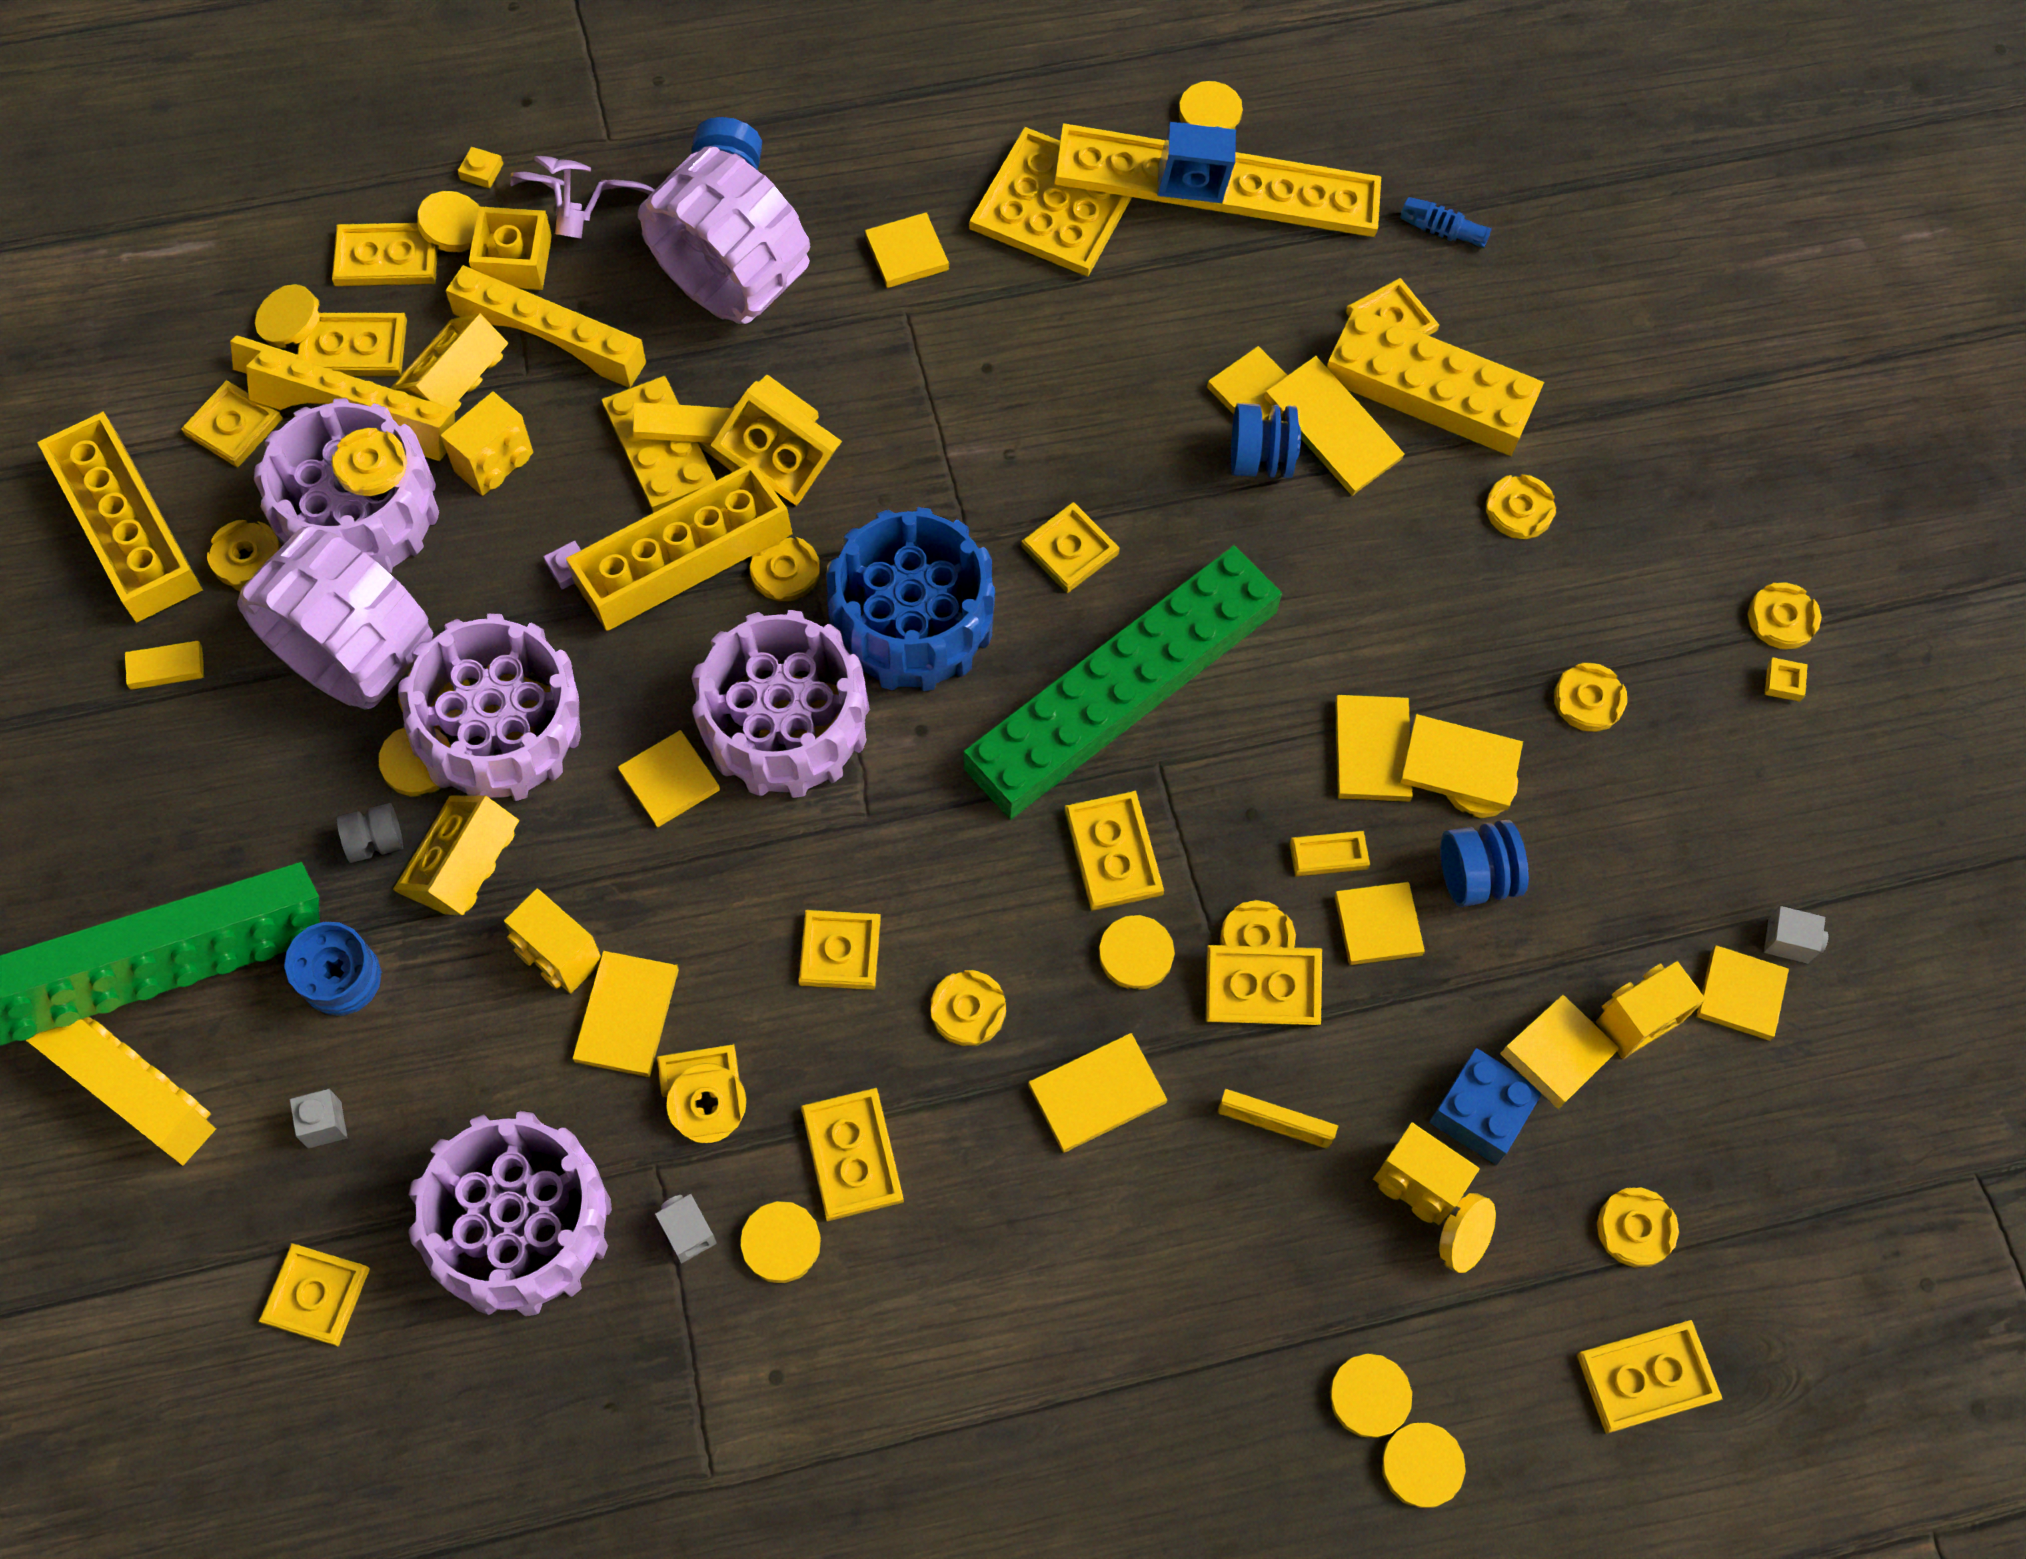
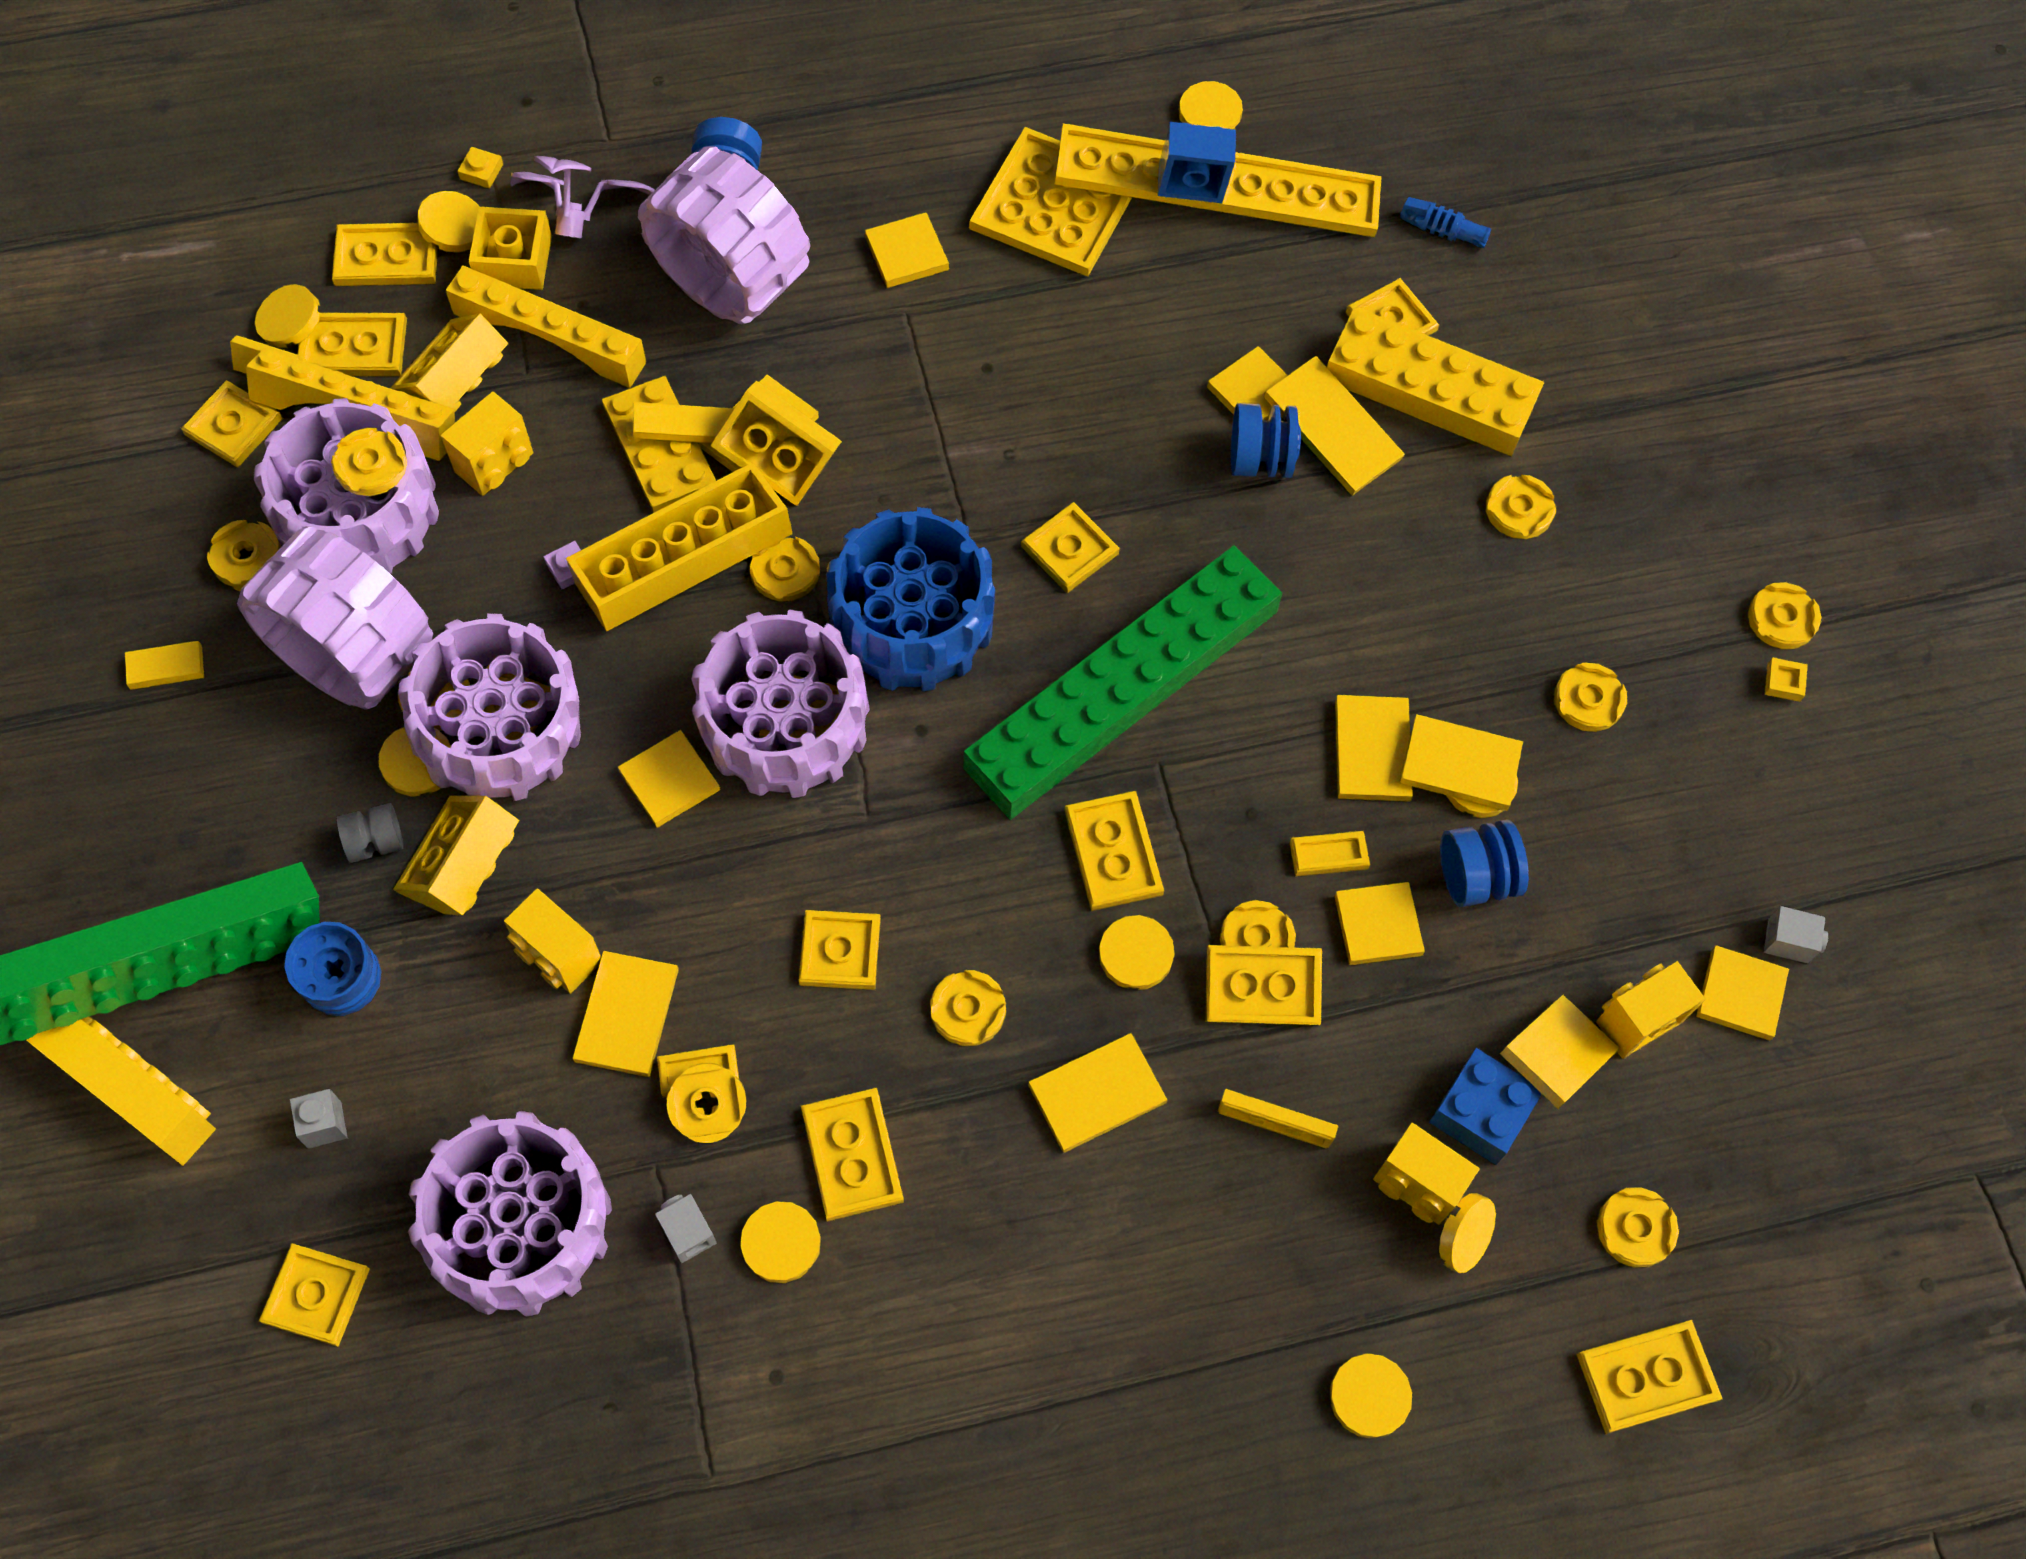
yellow brick [37,411,203,623] -> none
yellow tile [1382,1423,1466,1508] -> none

